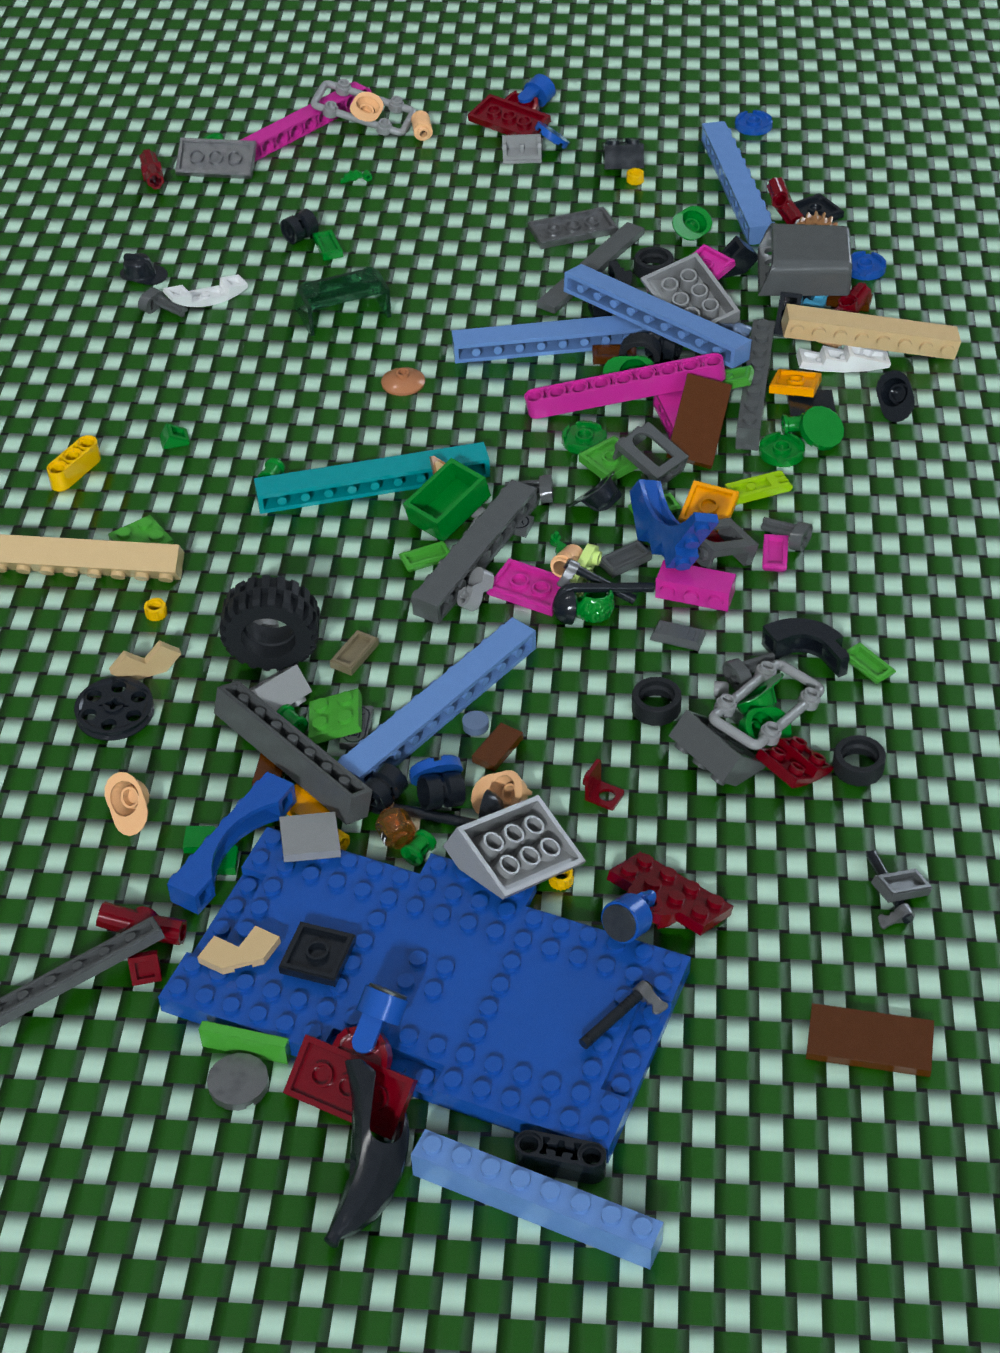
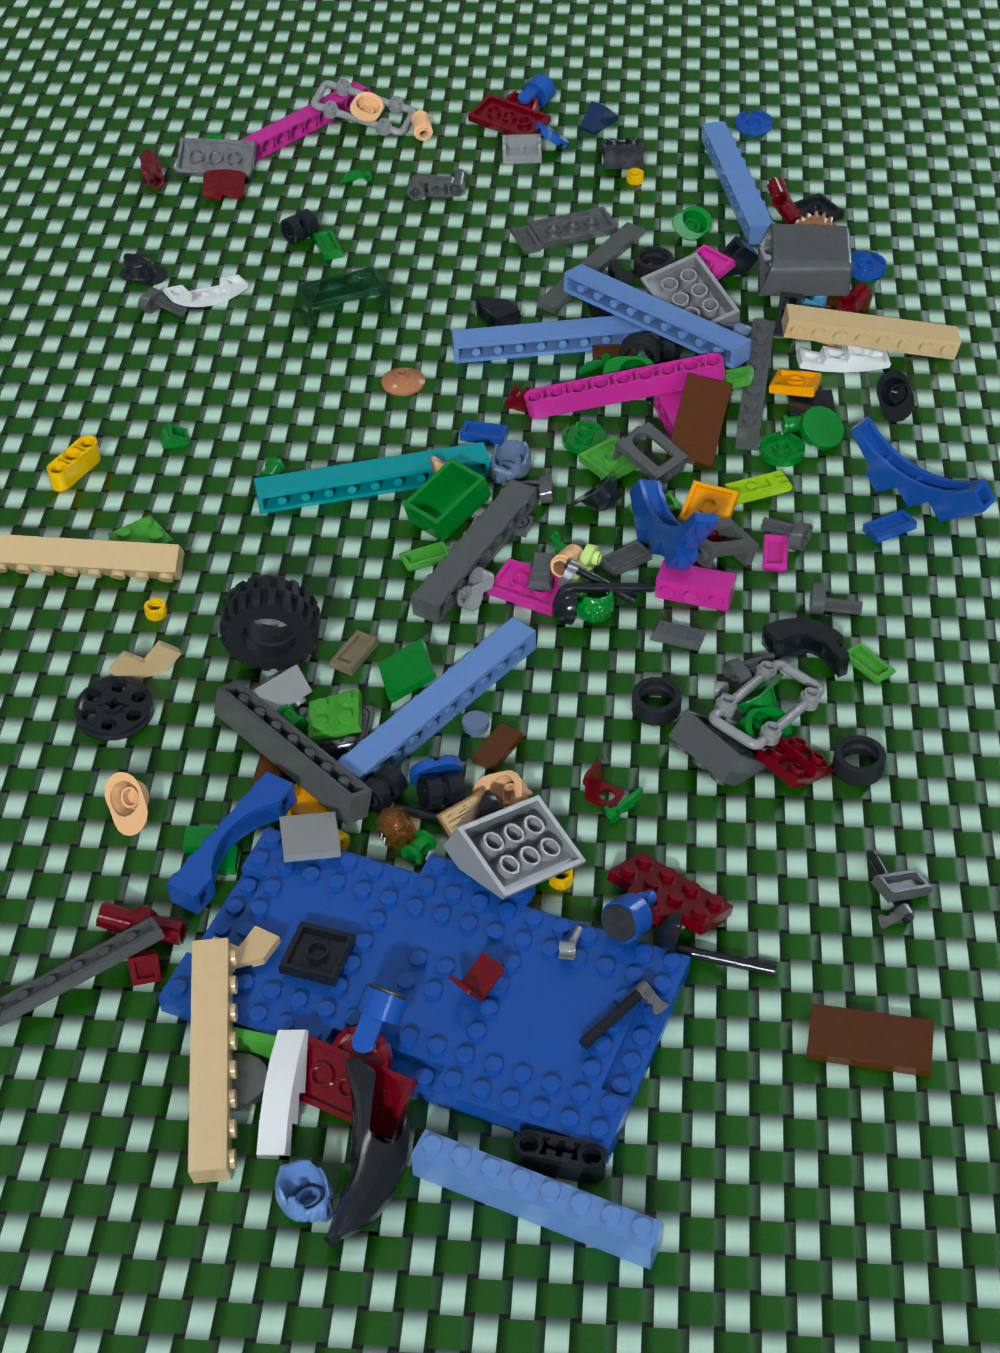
none -> tan brick [188,938,238,1184]
none -> dark red slope [201,169,245,201]
none -> white slope [256,1030,308,1156]
none -> medium blue hair [275,1160,334,1223]
none -> black axle [319,735,358,757]
none -> green tile [378,638,436,703]
none -> dark grey beam [407,169,467,201]
none -> tile [436,790,483,837]
none -> dark red bracket [448,952,505,1002]
none -> blue tile [459,420,509,445]
none -> black slope [476,296,521,327]
none -> sand blue hair [490,440,531,484]
none -> dark red tile [505,384,530,413]
none -> dark grey tile [510,225,542,255]
none -> dark grey tile [527,552,556,591]
none -> light grey hand [559,926,583,960]
none -> green piece [578,353,611,375]
none -> dark blue slope [580,101,618,135]
none -> green piece [603,787,643,823]
none -> black piece [657,912,777,976]
none -> dark grey piece [809,582,863,615]
none -> blue arch [850,417,996,522]
none -> blue tile [863,509,917,544]

